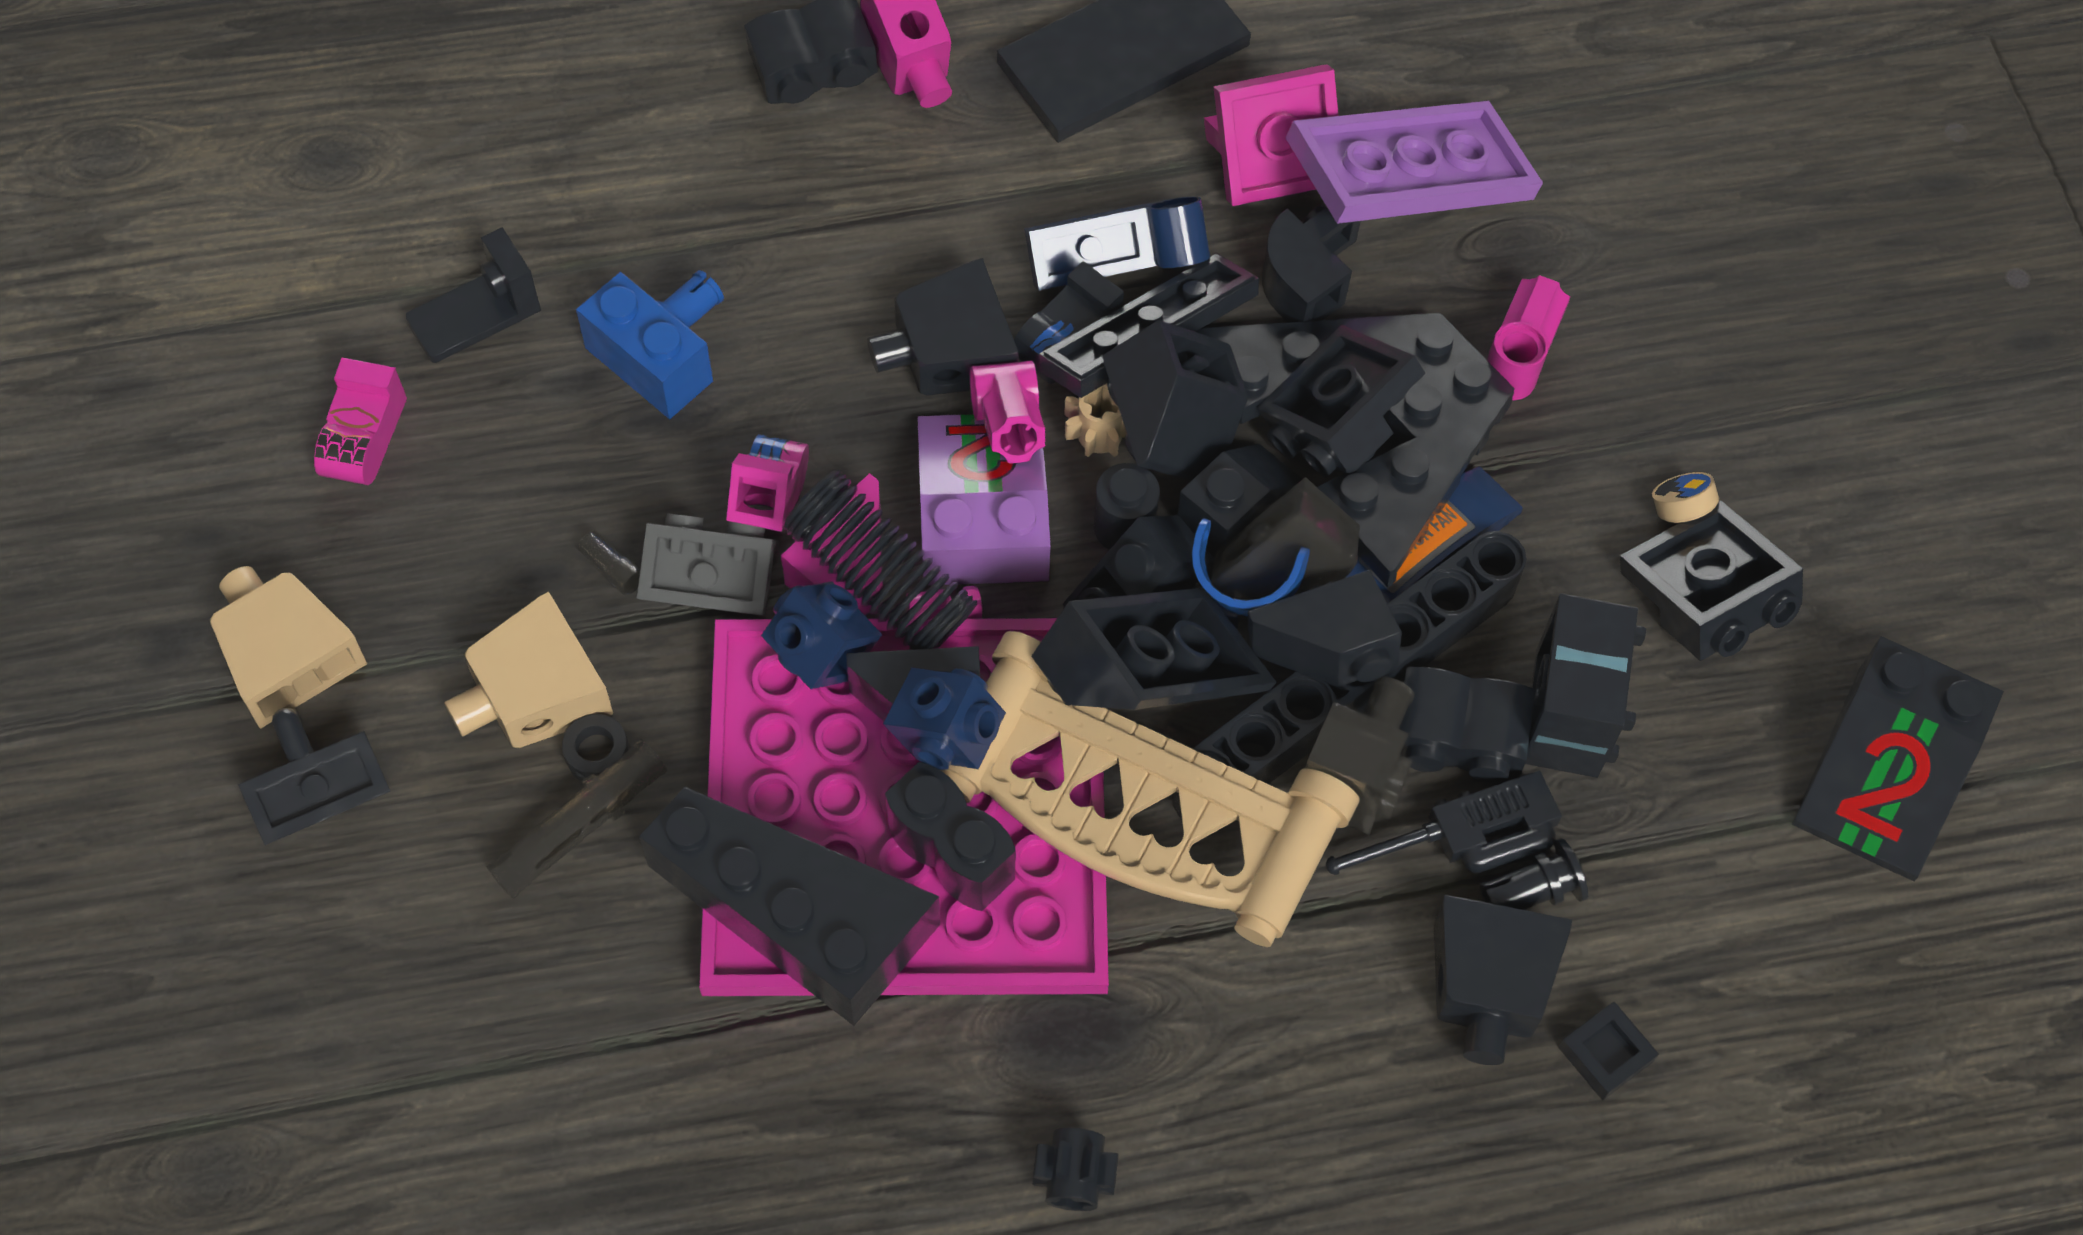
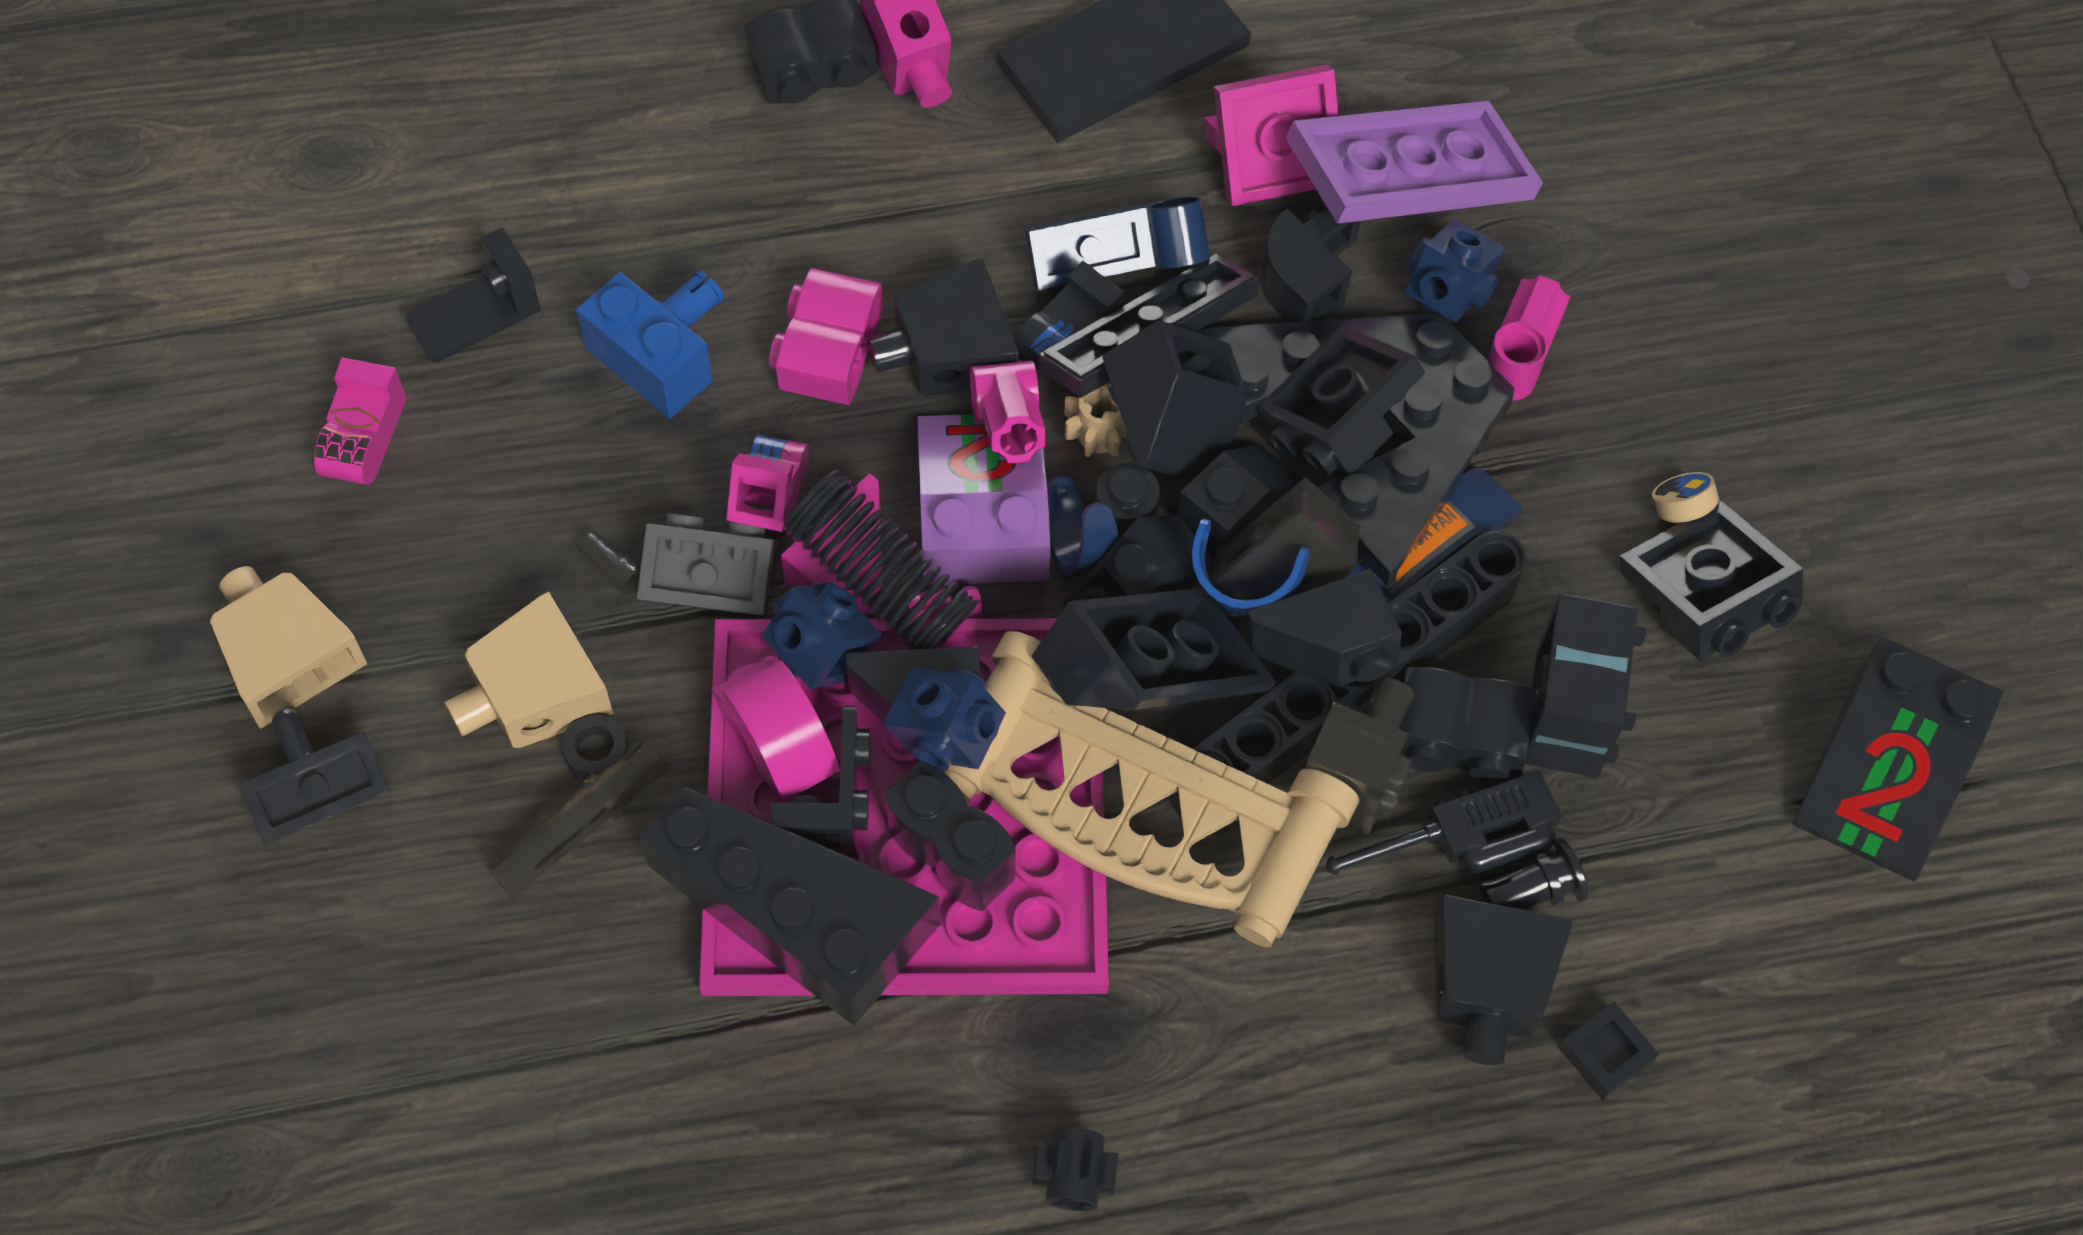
none -> dark pink brick [711,659,841,802]
none -> dark pink brick [769,268,883,405]
none -> black bracket [770,706,871,853]
none -> dark blue helmet [1047,475,1119,575]
none -> dark blue brick [1405,219,1506,322]

